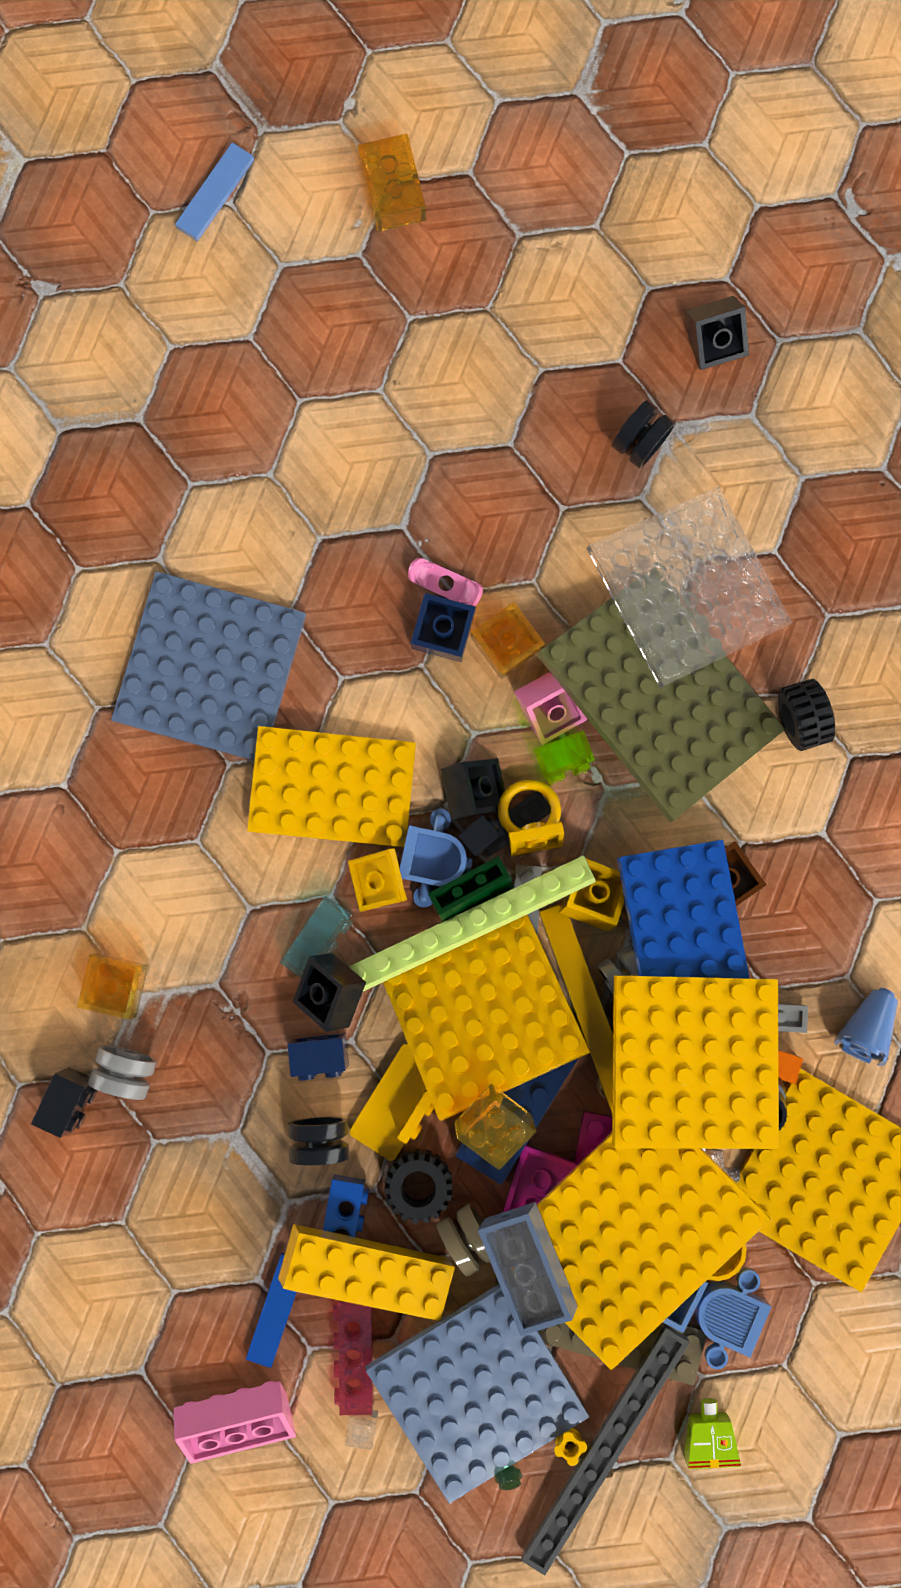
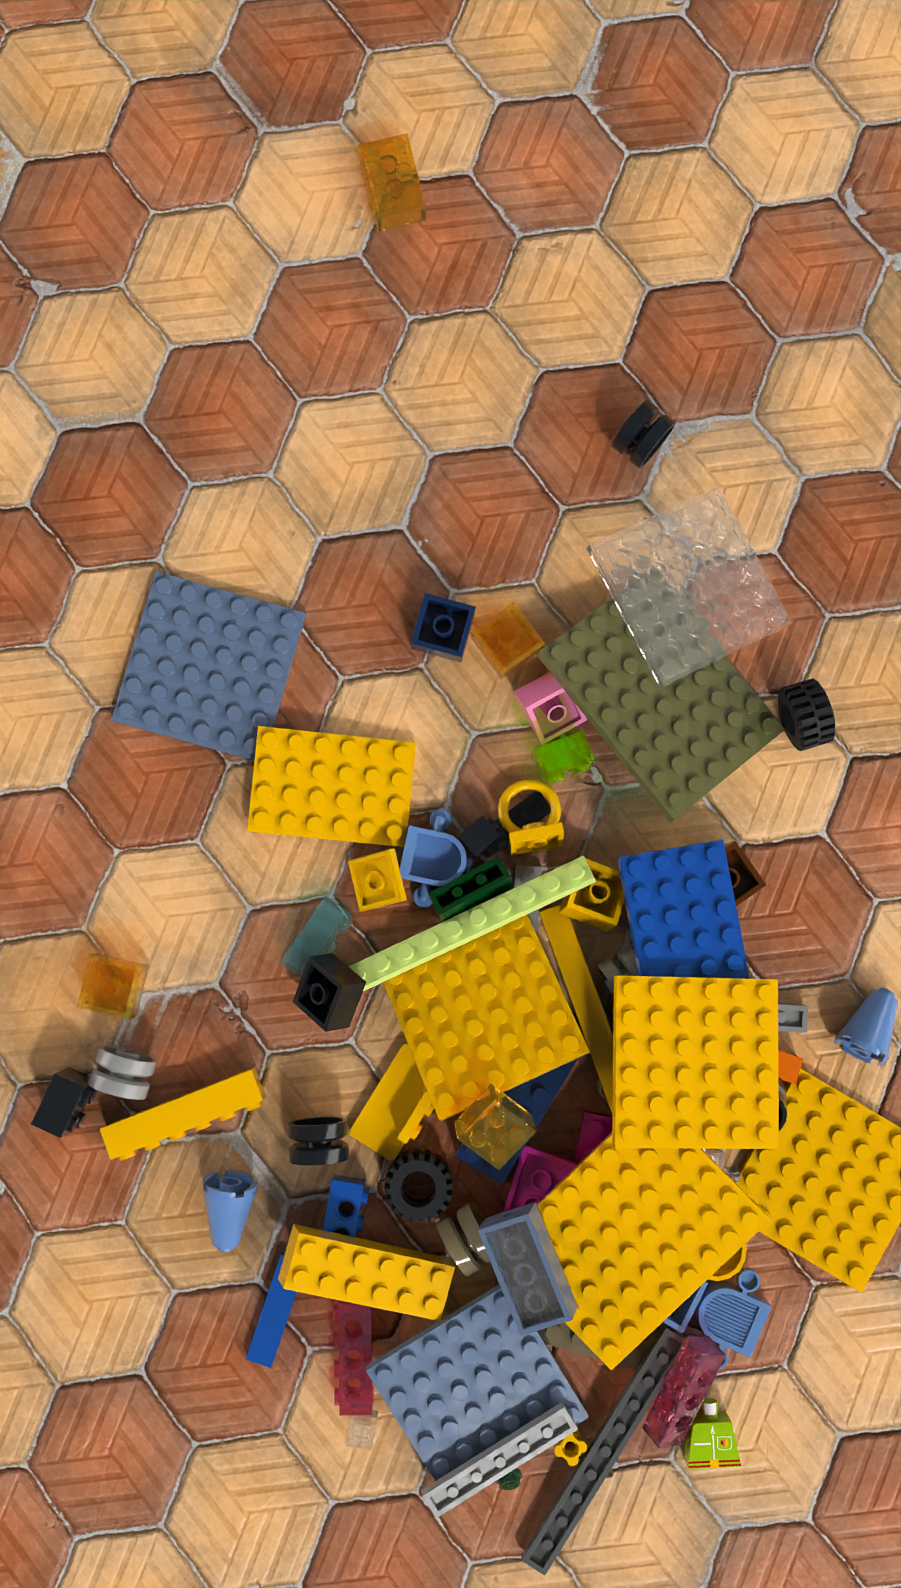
bright pink slope [174,1381,296,1464] -> none
medium blue tile [175,143,254,242] -> none
dark blue brick [287,1033,349,1081] -> none
bright pink piece [408,557,483,606] -> none
black slope [440,758,509,820] -> none
black slope [685,296,749,370] -> none
none -> yellow brick [100,1067,266,1161]
none -> medium blue cone [203,1170,258,1252]
none -> light grey plate [421,1402,578,1518]
none -> clear pink brick [642,1336,726,1448]

